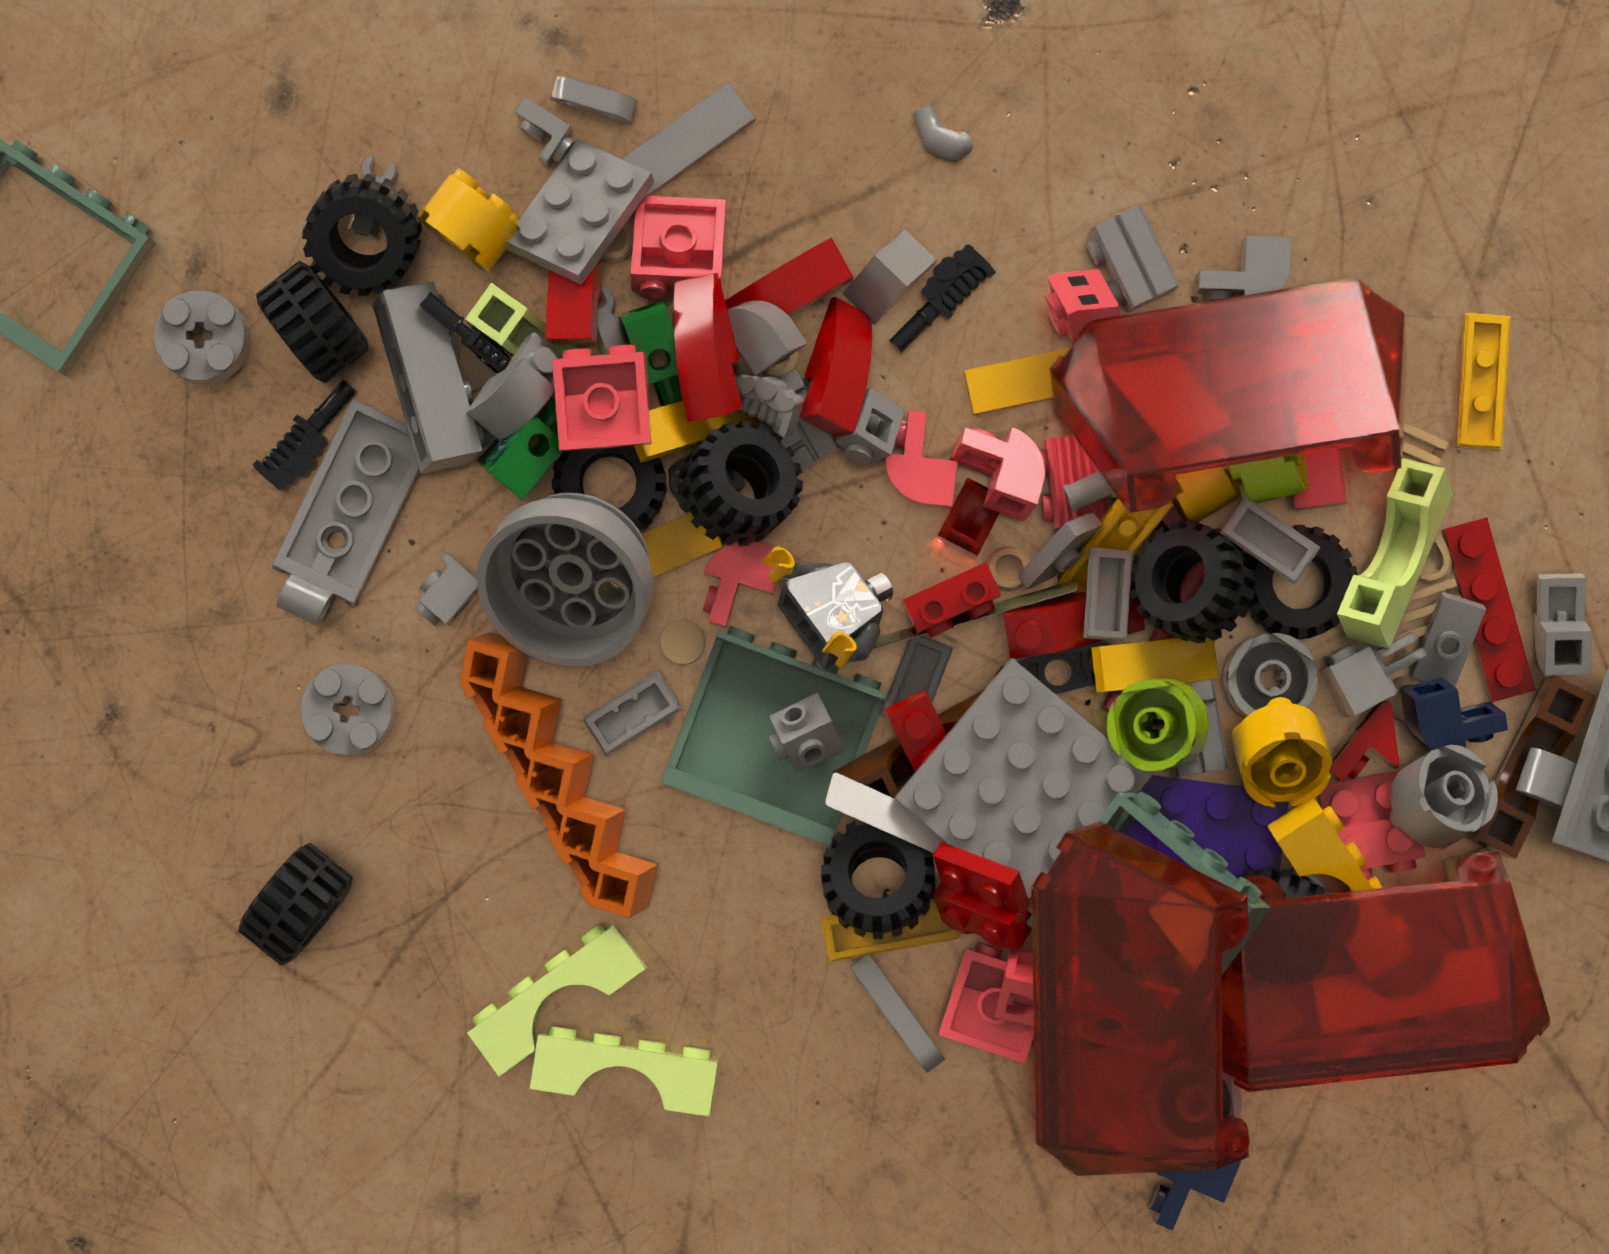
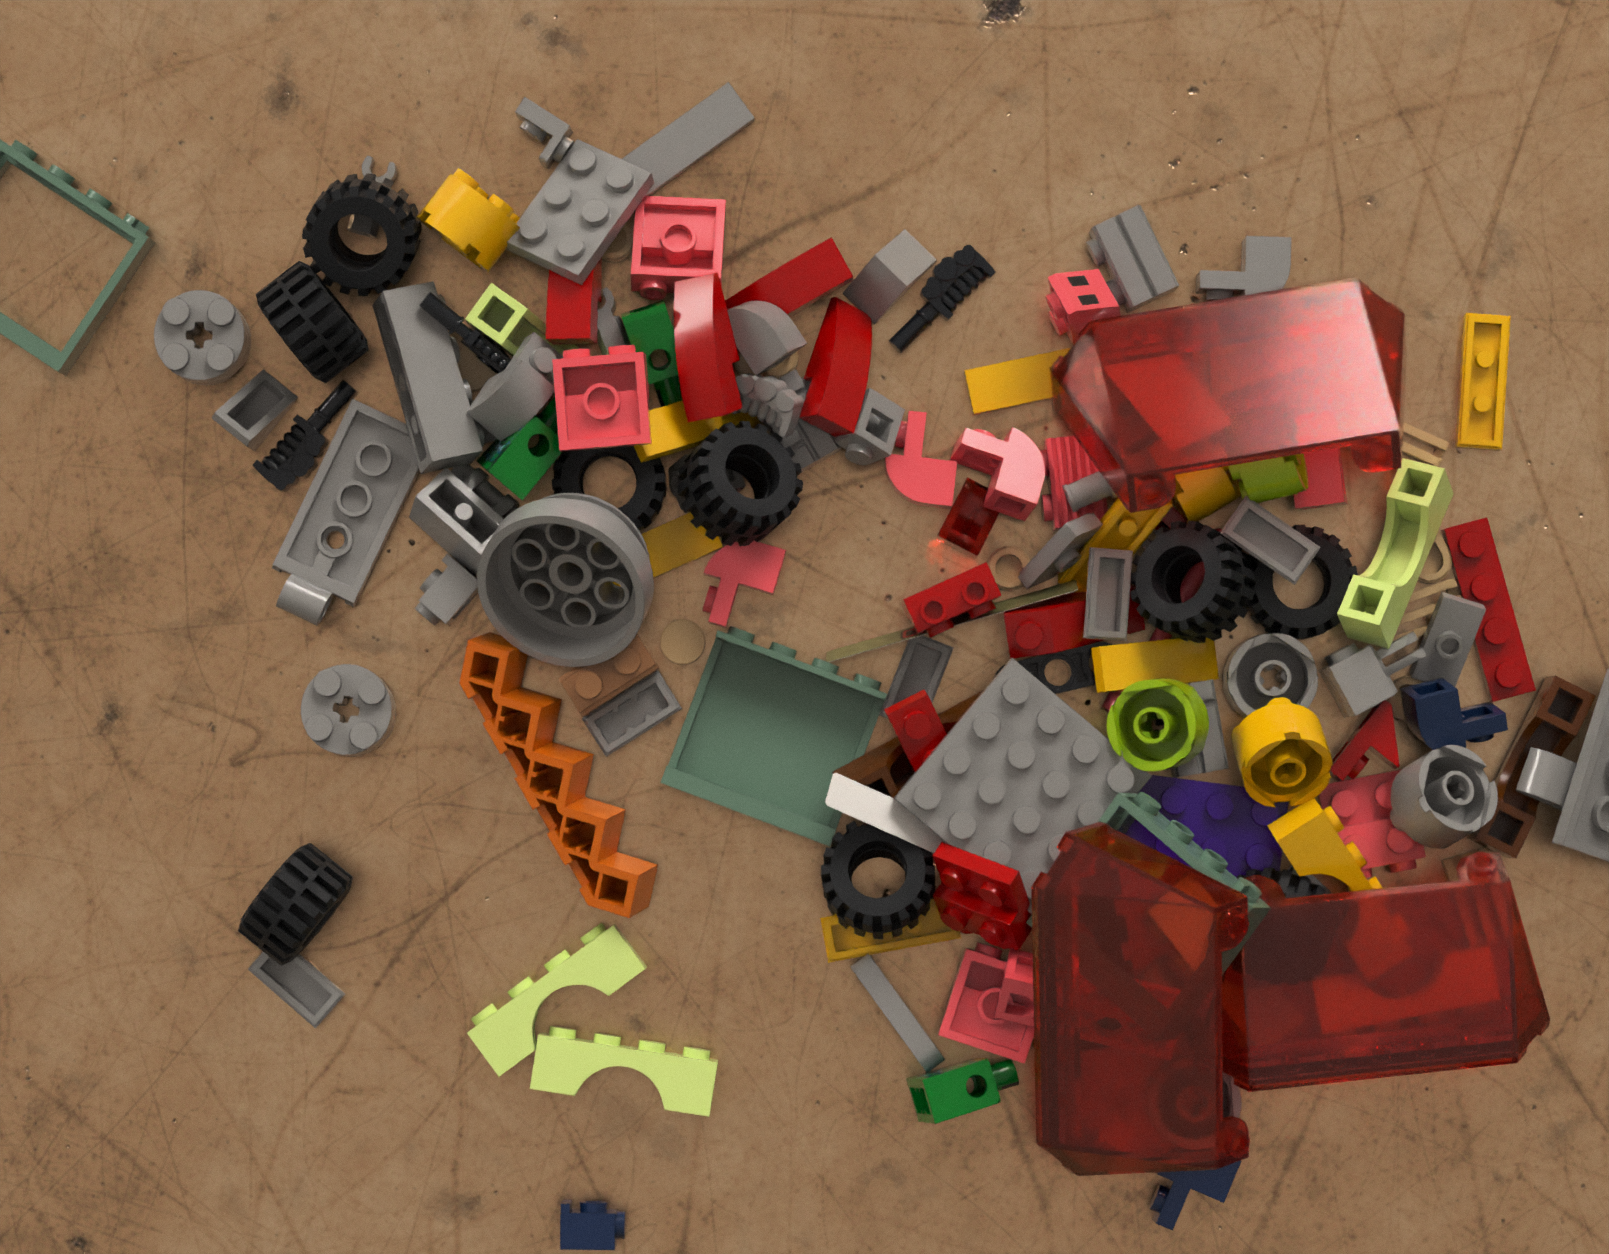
light grey beam [550,76,637,123] -> none
torso [761,546,893,670] -> none
light grey brick [769,693,845,774] -> none
light grey arm [913,106,973,160] -> none
light grey brick [1533,573,1592,676] -> none
none -> light grey slope [212,370,298,451]
none -> light grey tile [248,952,345,1028]
none -> light grey brick [409,464,519,576]
none -> medium nougat brick [558,633,660,717]
none -> dark blue brick [560,1200,626,1250]
none -> green torso [906,1058,1019,1124]

